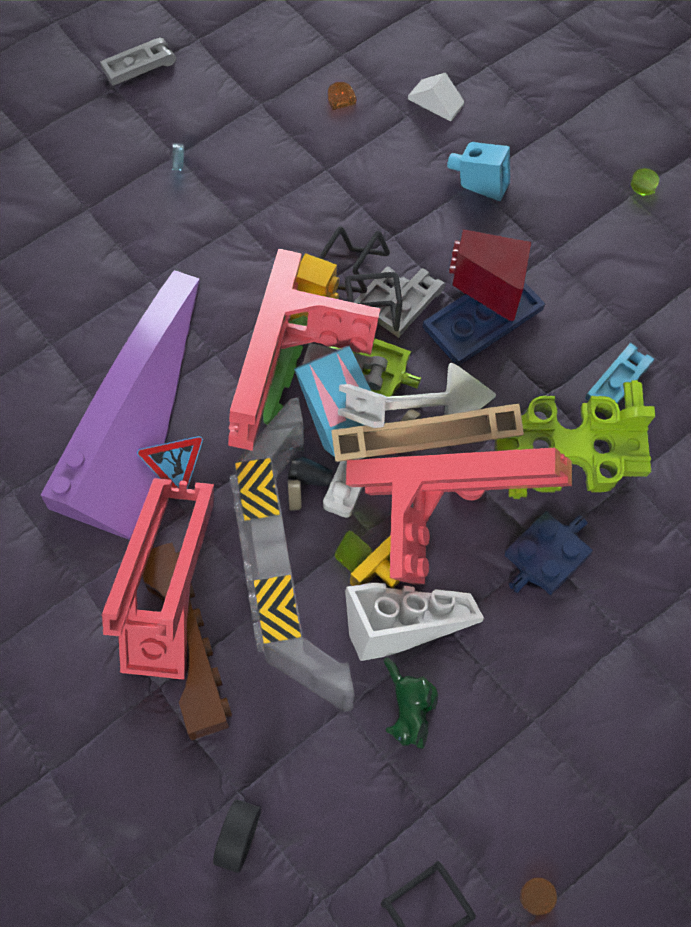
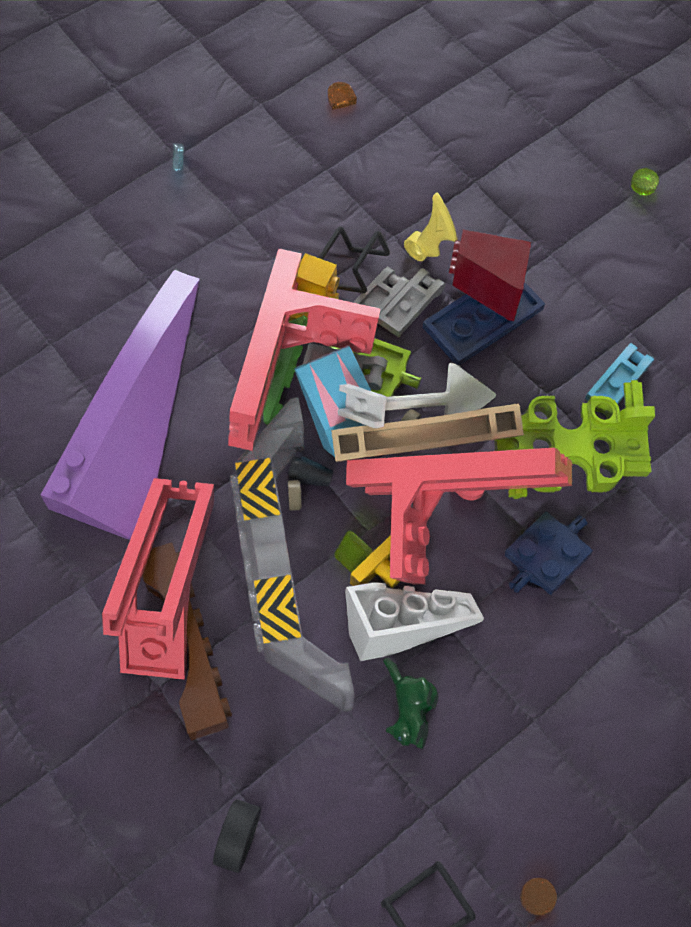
light grey plate [100,38,176,86] -> none
piece [137,436,203,500] -> none
white piece [323,459,363,518] -> none
black piece [345,272,403,331] -> none
white slope [408,72,464,121] -> none
medium azure torso [447,142,510,201] -> none
none -> light yellow piece [404,192,457,261]

